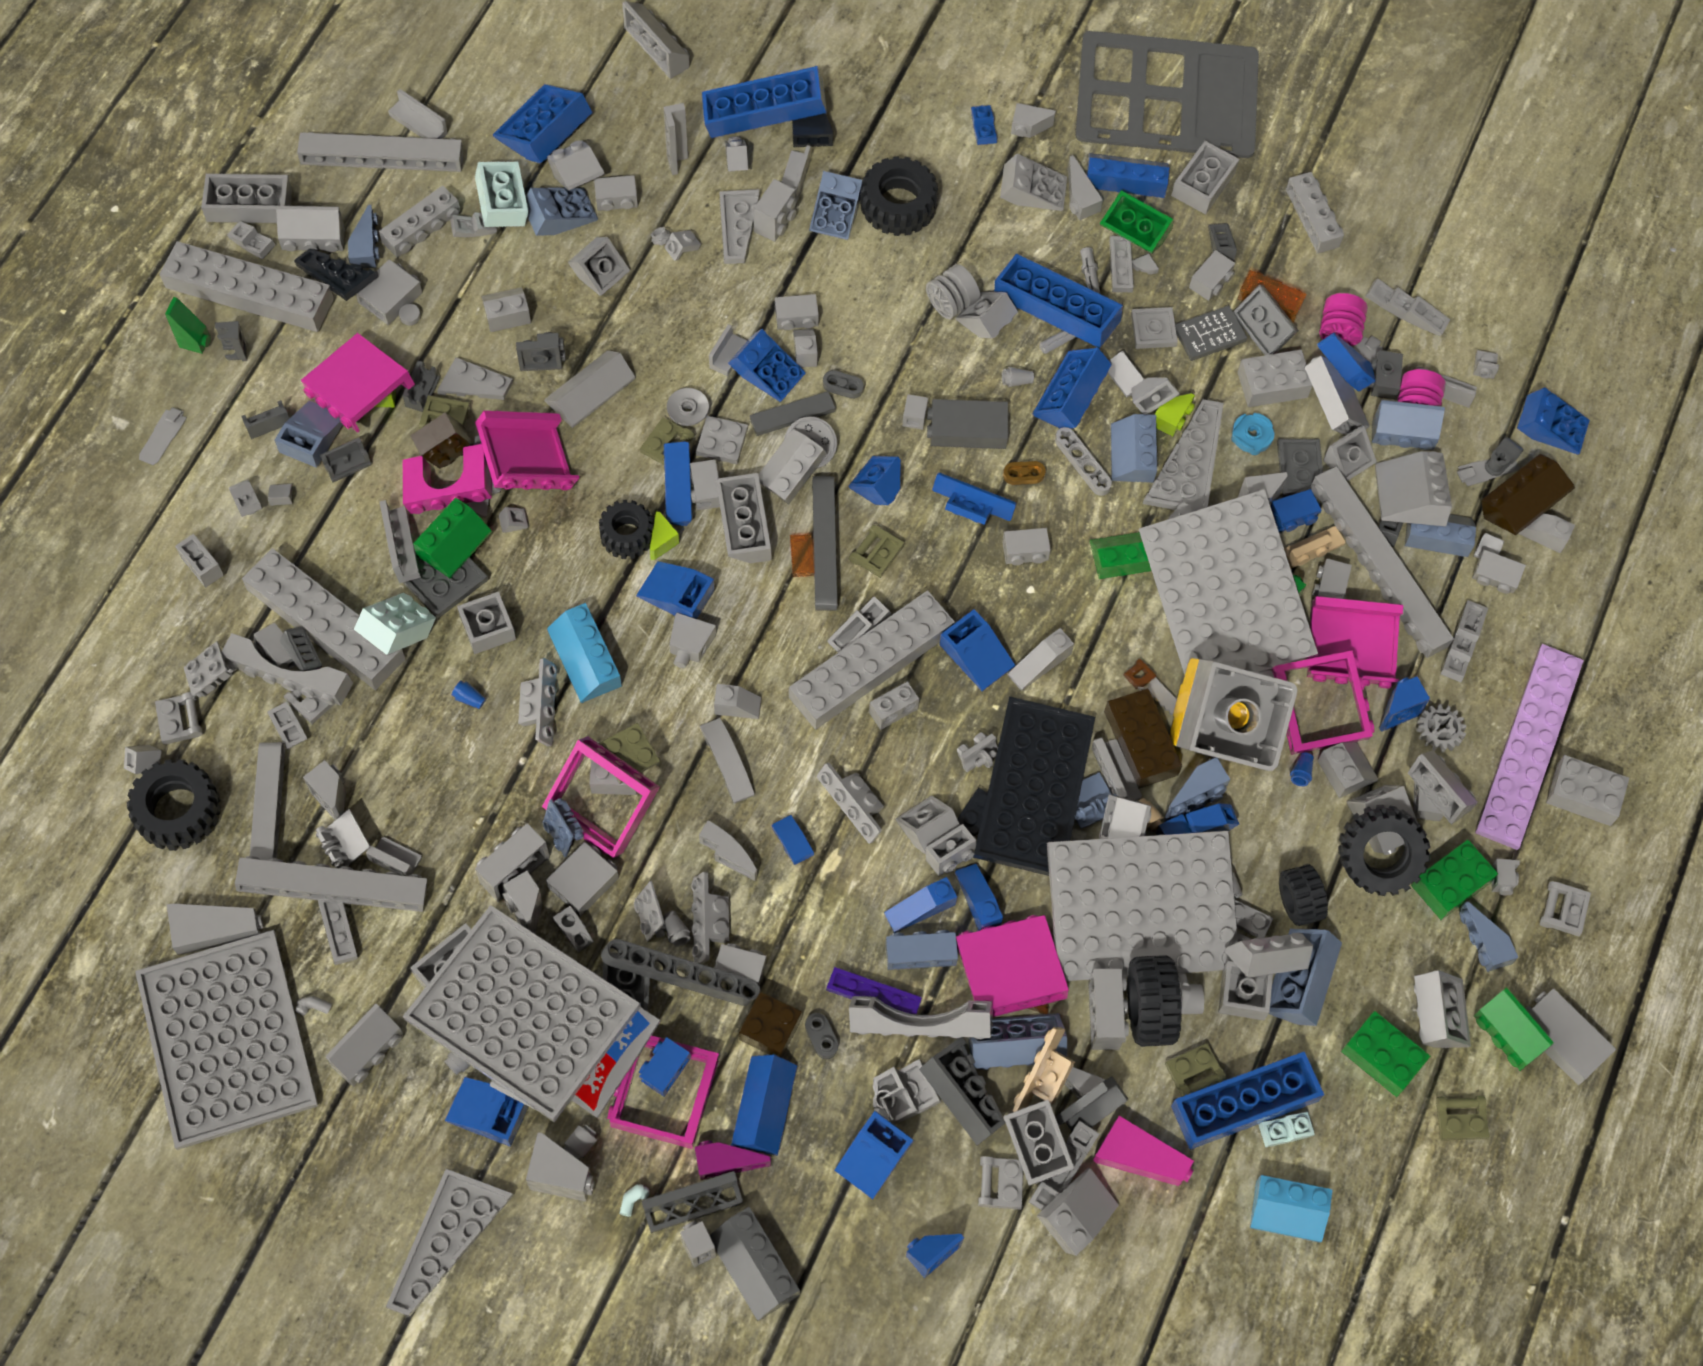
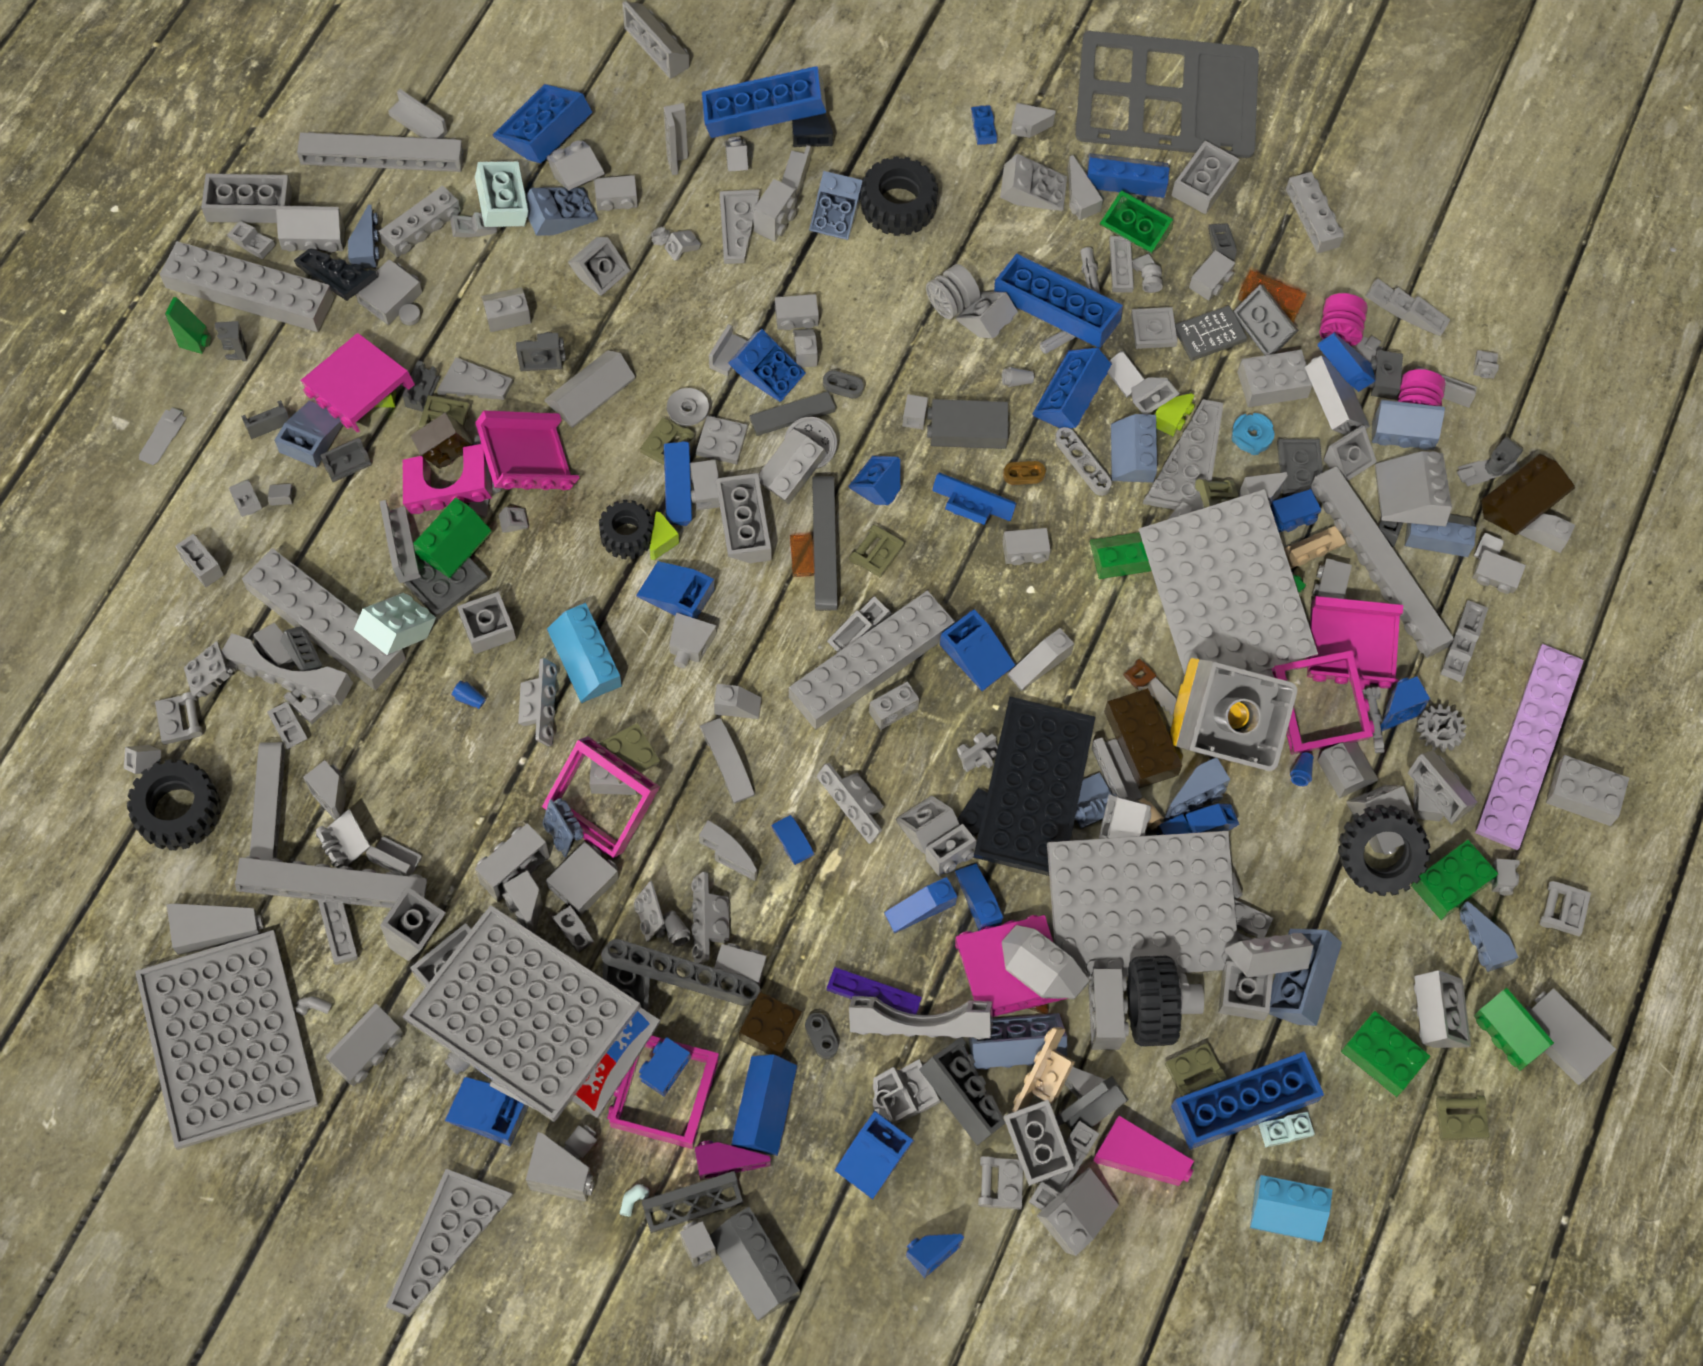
sand blue brick [885,930,958,970] -> none
black tyre [1279,864,1328,926] -> none
blue slope [1517,388,1590,455] -> none
none -> light grey slope [380,887,446,961]
none -> light grey wedge [1002,925,1089,999]
none -> light grey wheel [1141,264,1163,293]
none -> olive plate [1195,479,1239,508]
none -> light grey piece [1362,687,1384,753]

